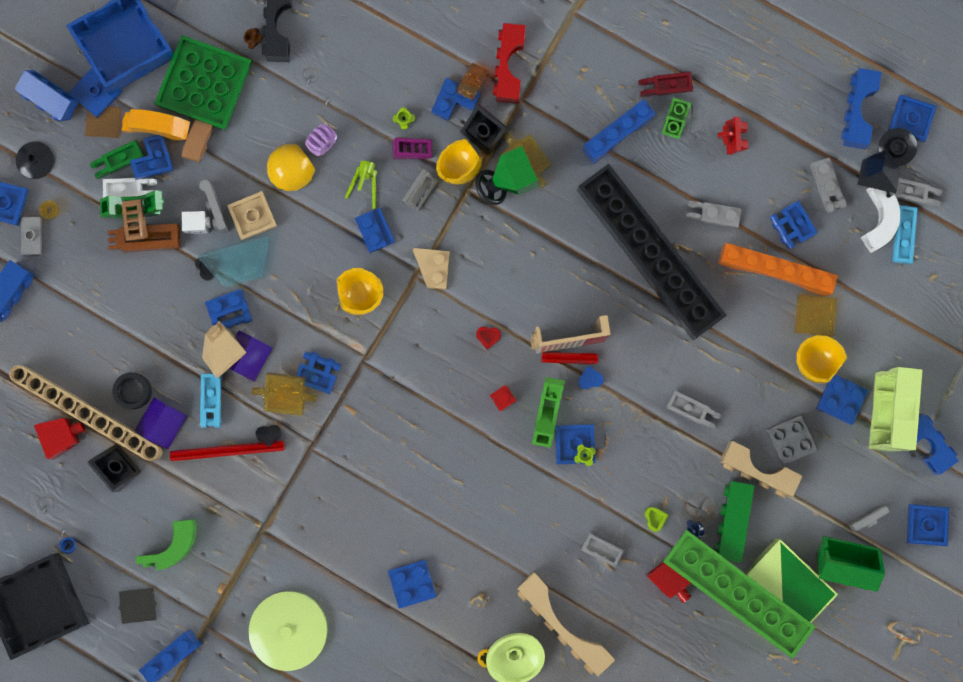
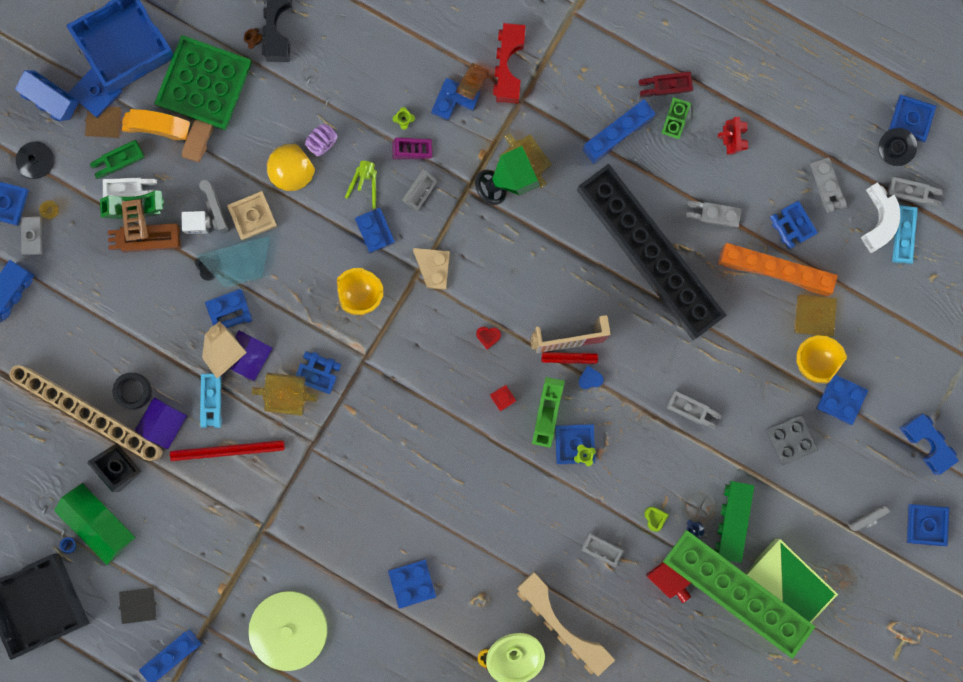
red torso [34,418,86,460] -> none
blue plate [130,135,173,180] -> none
bright green arch [136,519,197,570] -> none
black tile [255,425,281,447] -> none
yellow cylinder [436,139,482,185] -> none
black slope [460,104,508,155] -> none
tan arch [719,441,803,499] -> none
green piece [816,536,885,592] -> none
blue arch [841,68,882,150] -> none
black slope [857,149,900,194] -> none
yellowish green tile [869,367,923,451] -> none
none -> green slope [54,483,136,565]

